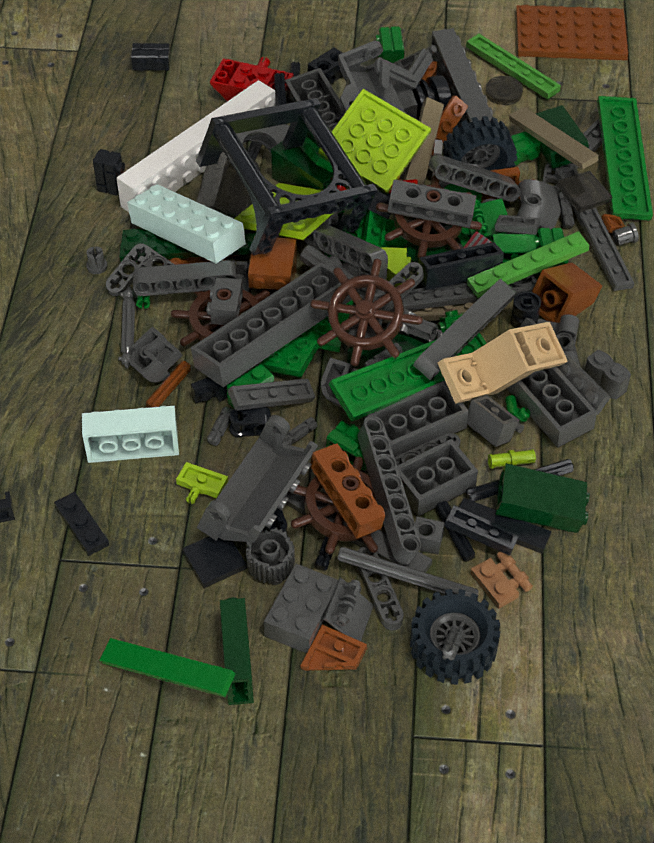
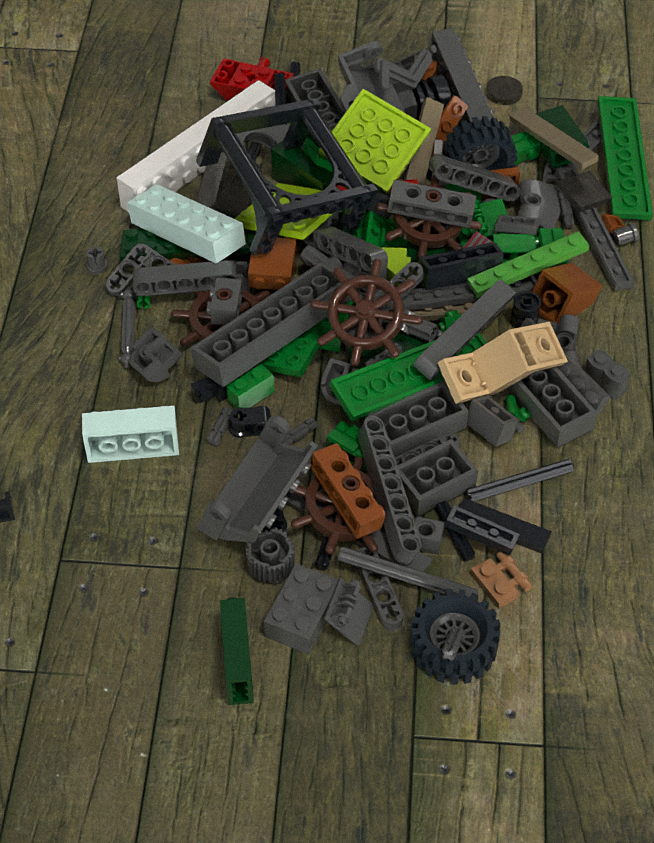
black plate [54,492,109,556] -> none
black brick [93,149,125,196] -> none
green tile [100,638,235,697] -> none
black brick [131,43,171,71] -> none
dark orange axle [146,361,191,408] -> none
lime plate [176,462,228,504] -> none
black tile [182,536,247,588] -> none
dark grey plate [228,379,316,410] -> none
dark orange wing [300,624,368,671] -> none
black brick [308,47,343,84] -> none
green brick [375,26,404,63] -> none
bright green plate [466,34,561,100] -> none
lime pin [487,449,536,469] -> none
dark green brick [496,463,590,533] -> none
dark orange plate [516,5,628,60] -> none

